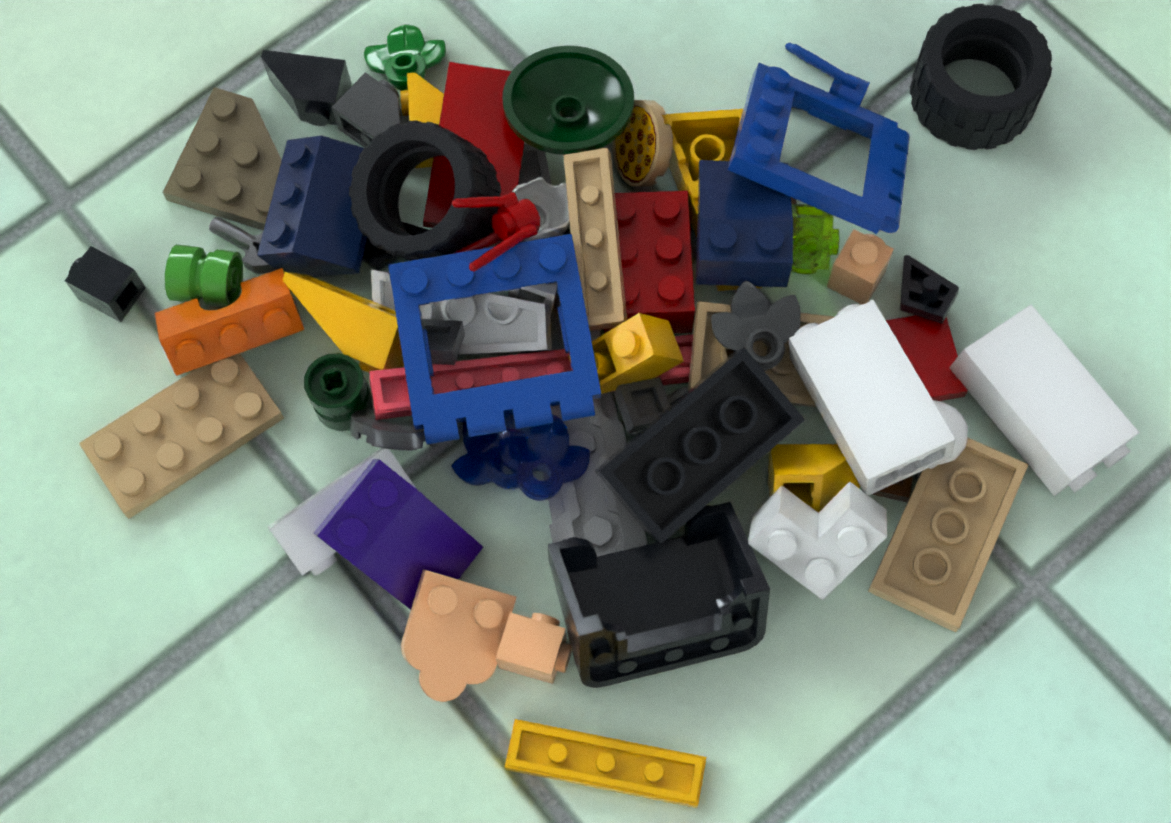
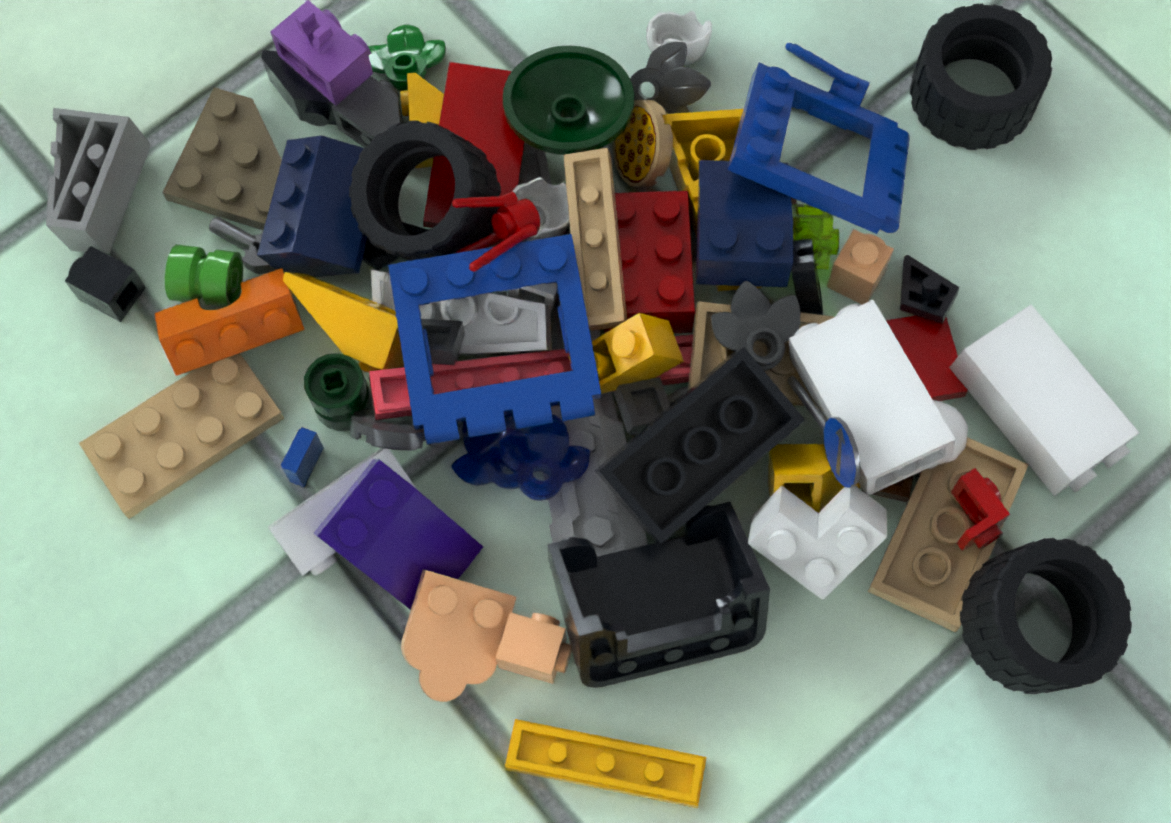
none -> light grey wedge [46,108,151,255]
none -> medium lavender brick [270,0,373,106]
none -> blue tile [281,427,324,487]
none -> dark grey plate [630,42,711,114]
none -> white hair [646,11,712,66]
none -> piece [788,376,860,488]
none -> black piece [791,238,823,315]
none -> red bracket [951,468,1010,551]
none -> black tyre [960,538,1132,694]

